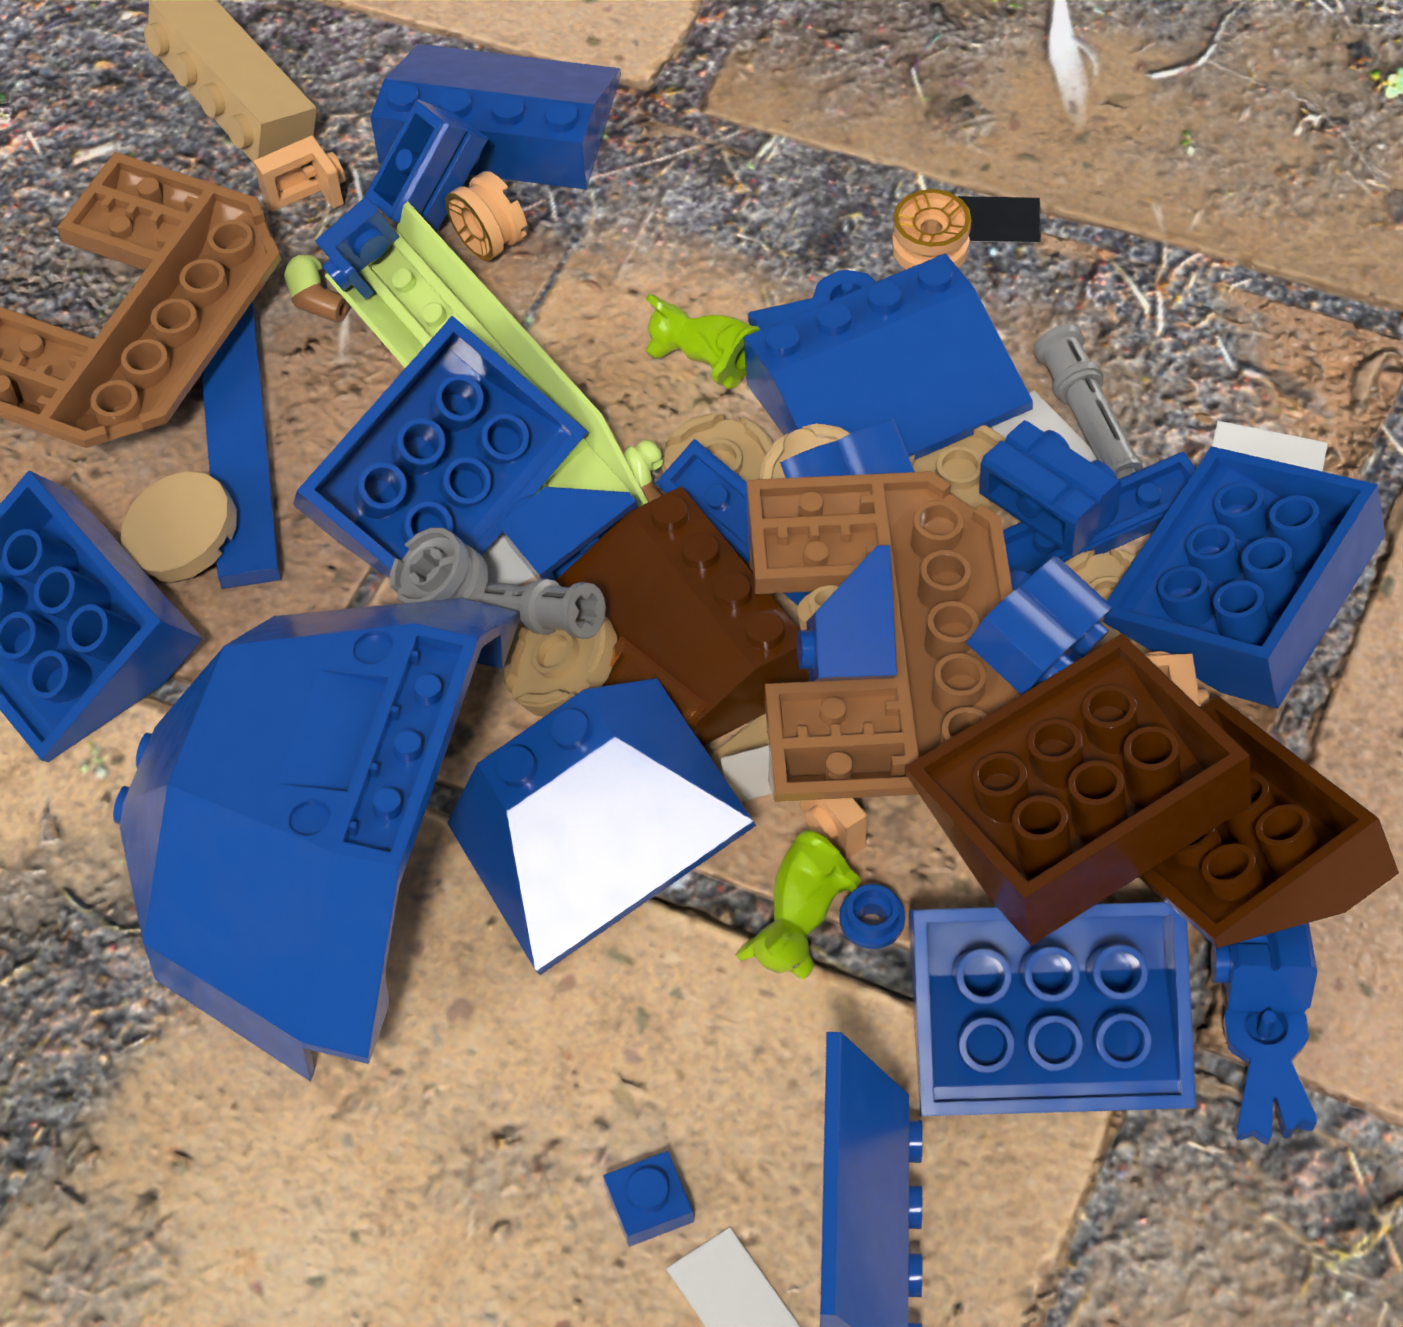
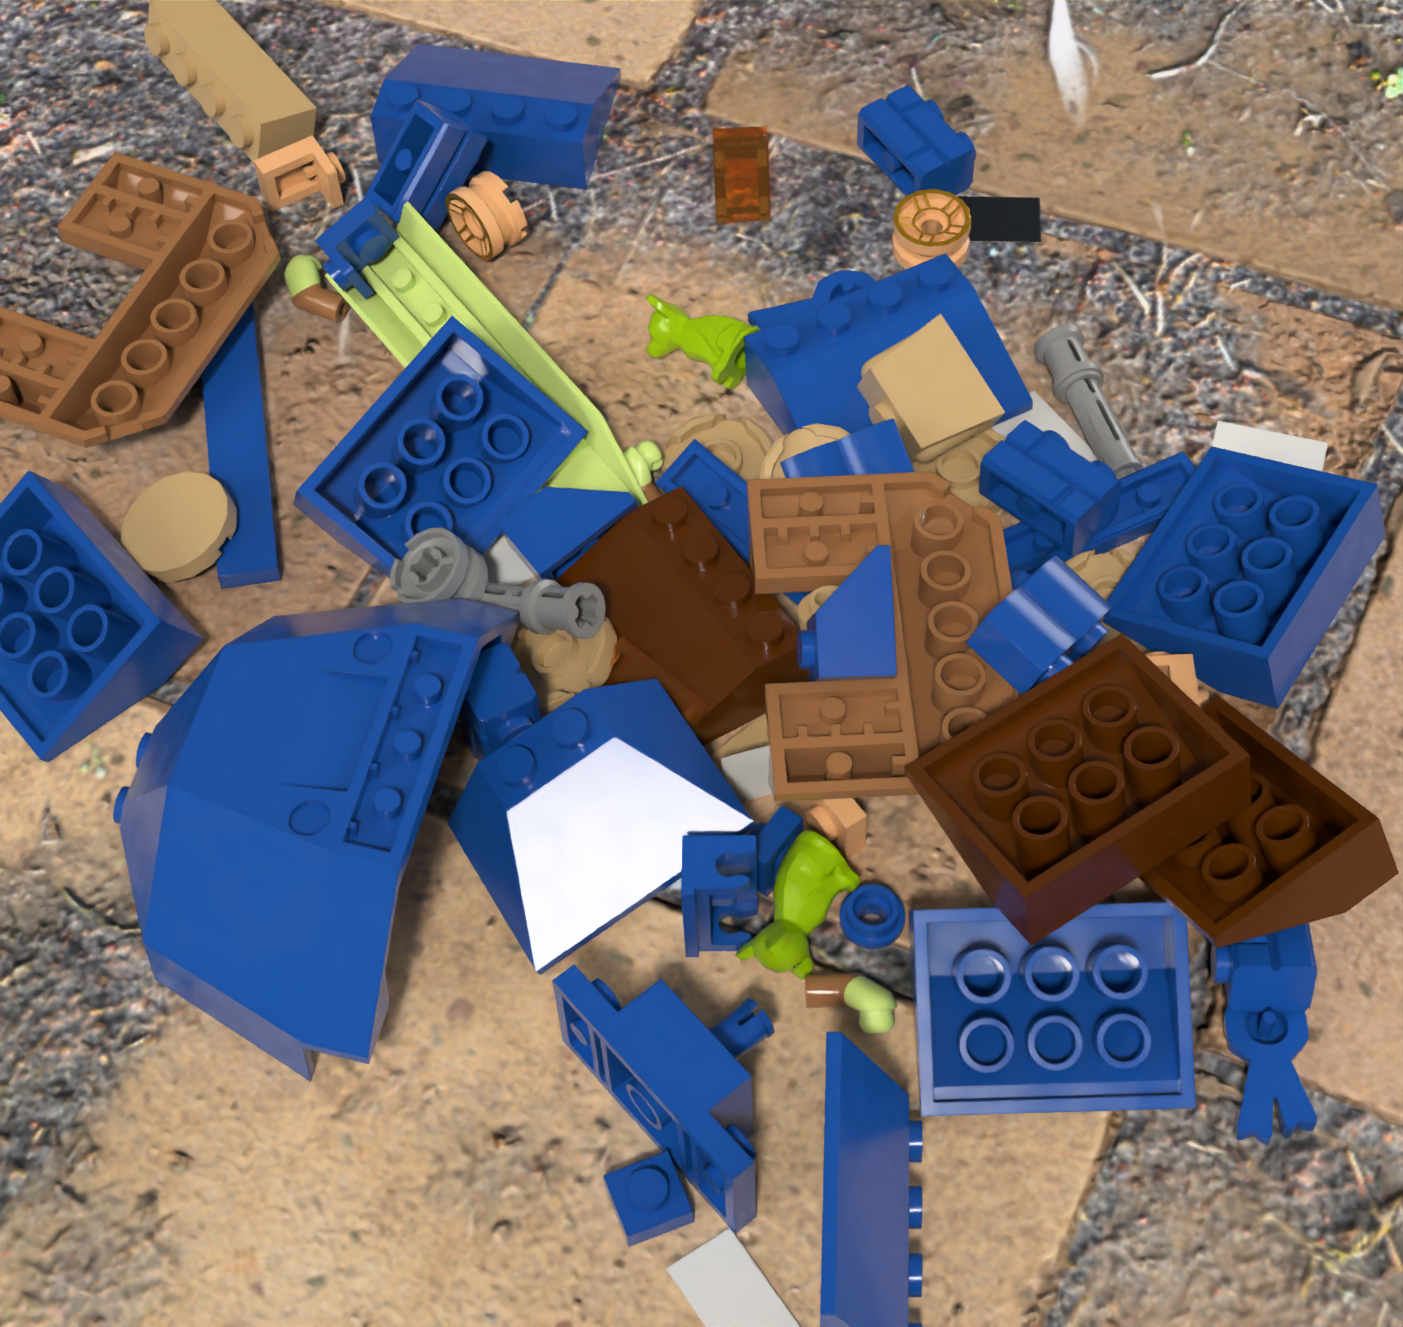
none -> blue brick [459,643,541,762]
none -> blue brick [552,964,775,1234]
none -> blue hinge [681,835,758,957]
none -> clear orange slope [713,126,770,223]
none -> blue plate [749,806,804,897]
none -> arm [805,973,898,1033]
none -> blue brick [857,85,976,196]
none -> tan torso [857,313,1005,463]

